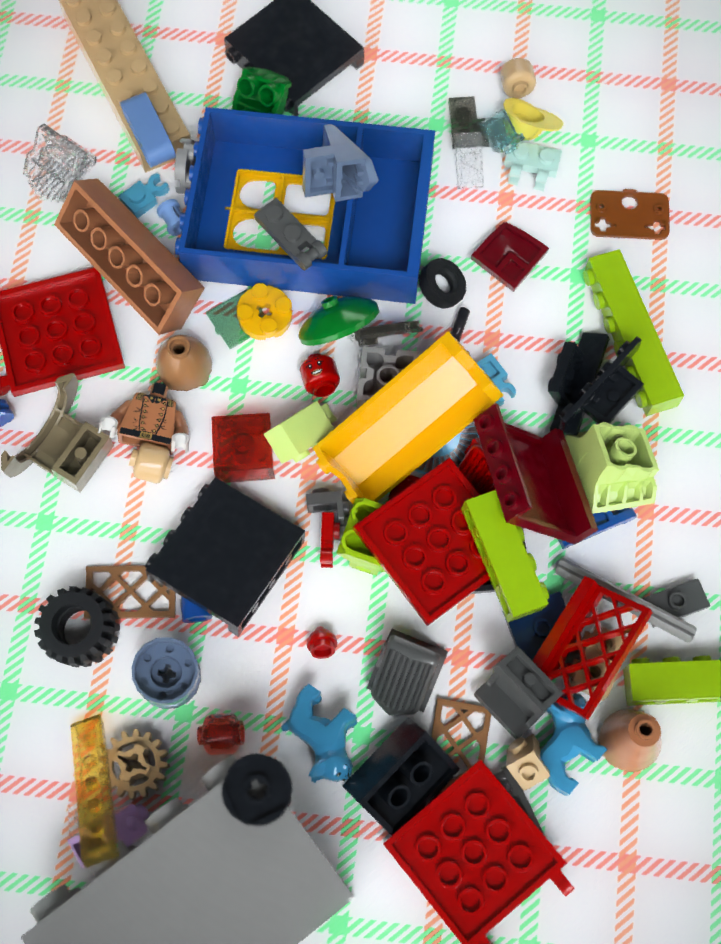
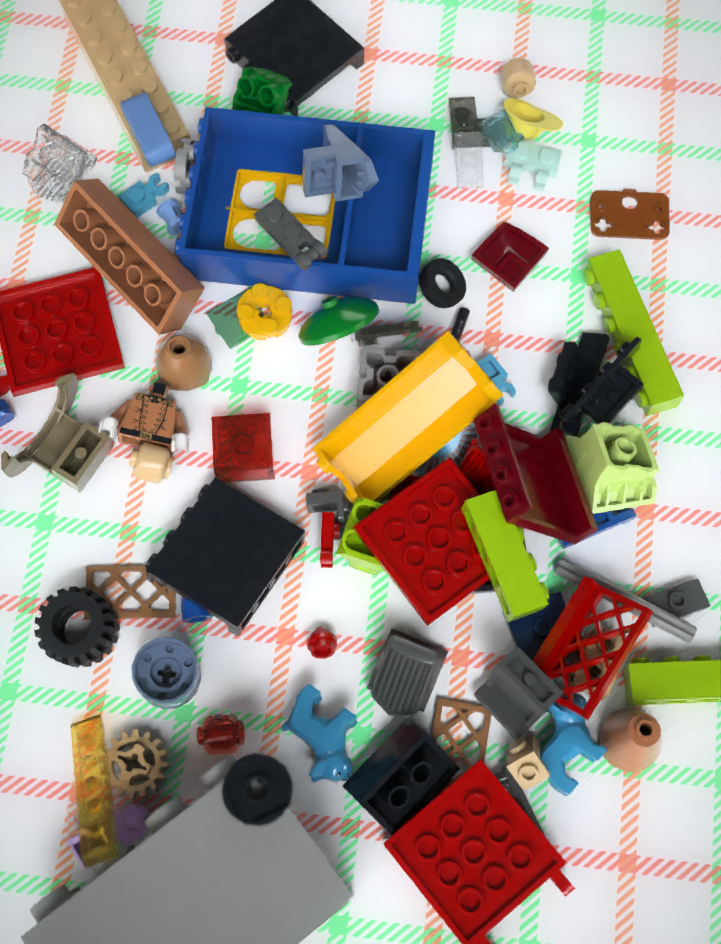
yellowish green brick [264,401,337,464] -> none
red head [300,353,340,397] -> none

